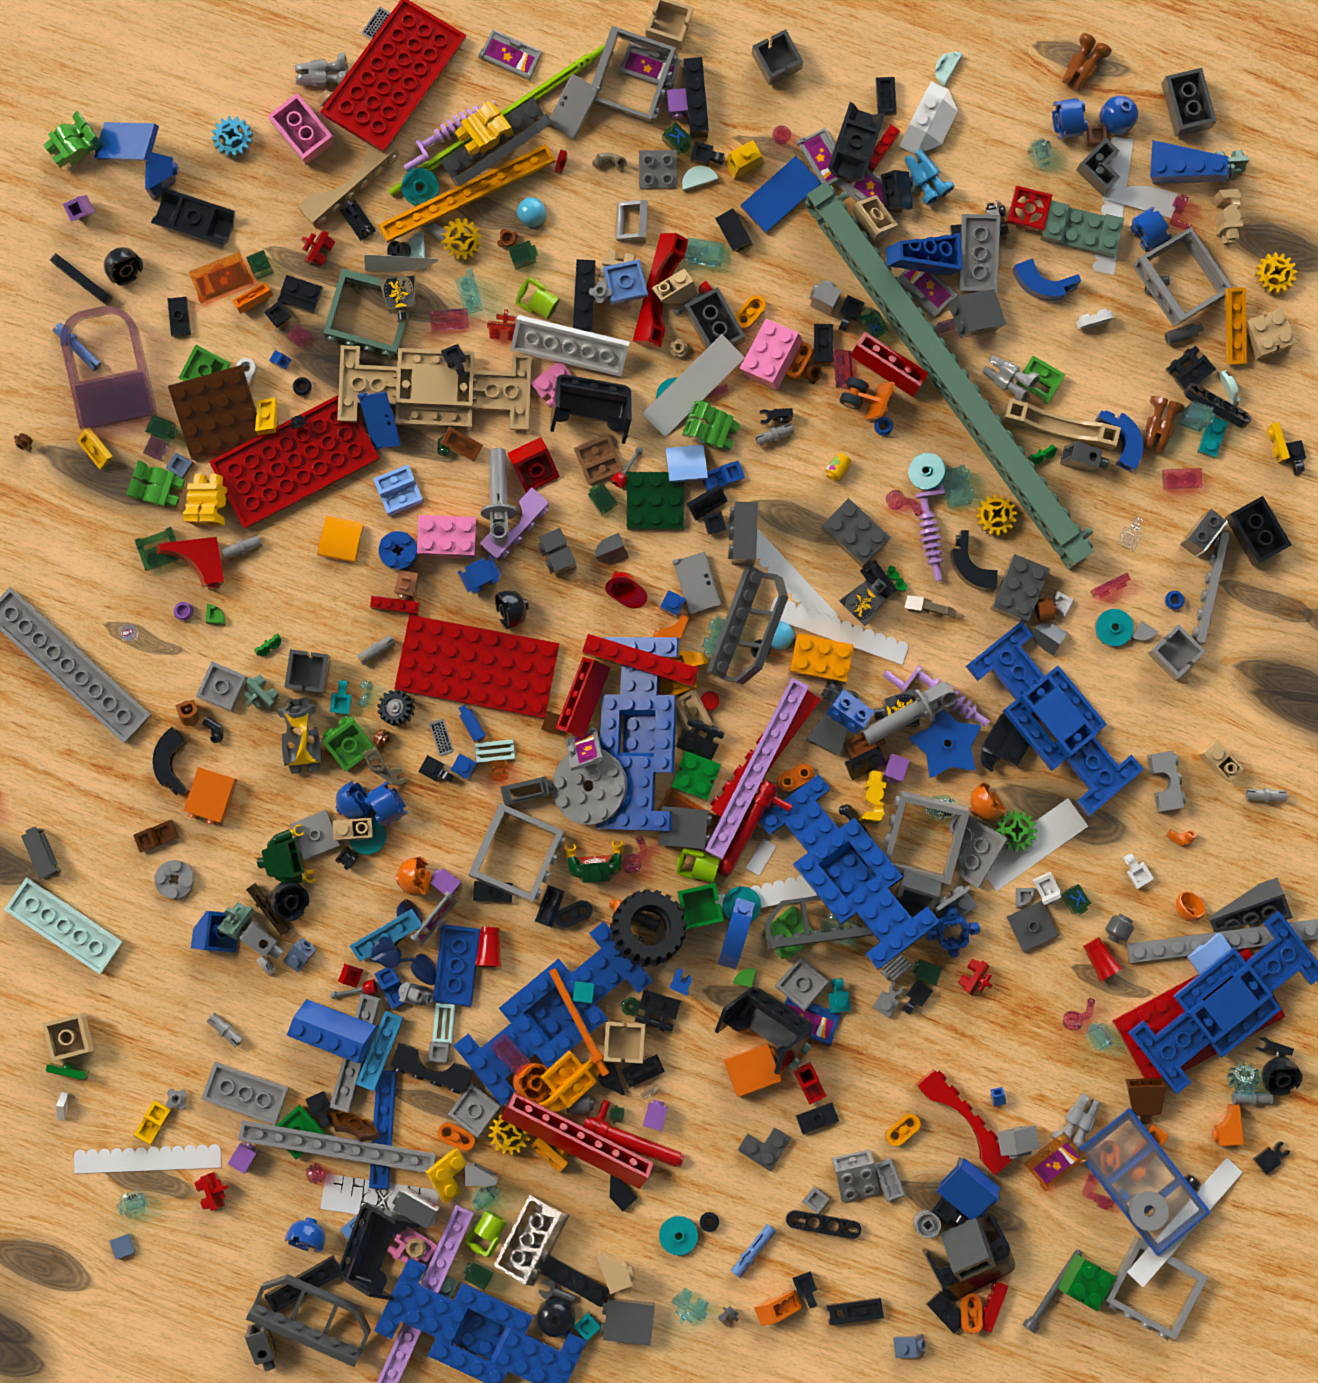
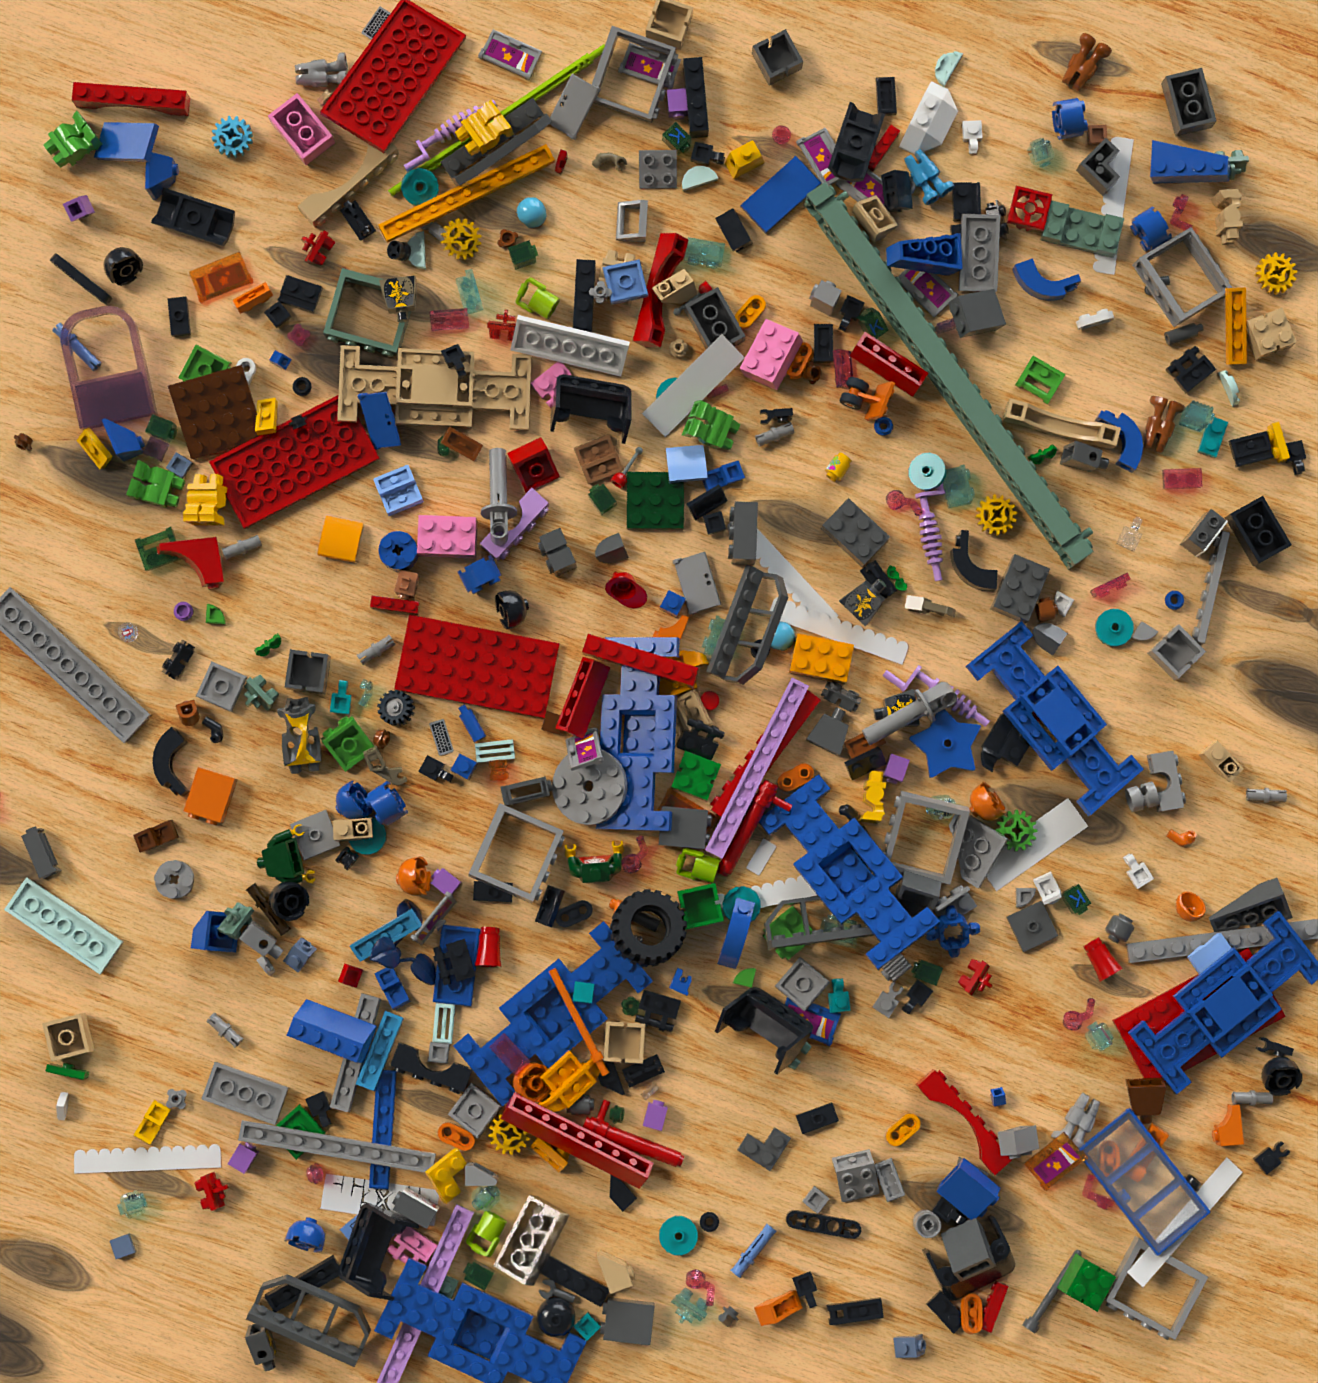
clear green brick [246,250,274,280] -> none
hinge [330,979,378,999] -> none
reddish brown tile [330,1112,379,1142] -> none
white sticker [364,254,438,272] -> none
light grey hips [399,982,433,1006] -> none
tan plate [406,1238,426,1258] -> none
orange brick [723,1043,783,1097] -> none
red brick [793,1062,827,1105] -> none
blue brick [826,689,875,735] -> none
light grey piece [982,355,1040,402] -> none
blue cylinder [1099,96,1138,135] -> none
white sticker [1102,186,1178,218] -> none
light grey tile [1129,1191,1169,1231] -> none
black beam [1184,383,1252,428] -> none
clear light blue gear [1227,1062,1261,1096] -> none
none -> red arch [72,82,190,116]
none -> blue slope [102,418,145,462]
none -> black hinge [162,640,195,680]
none -> black plate [433,939,476,985]
none -> clear pink plate [686,1269,715,1306]
none -> black plate [952,182,981,221]
none -> white plate [962,120,982,154]
none -> light grey wheel [1125,781,1159,812]
none -> black plate [1228,431,1274,468]

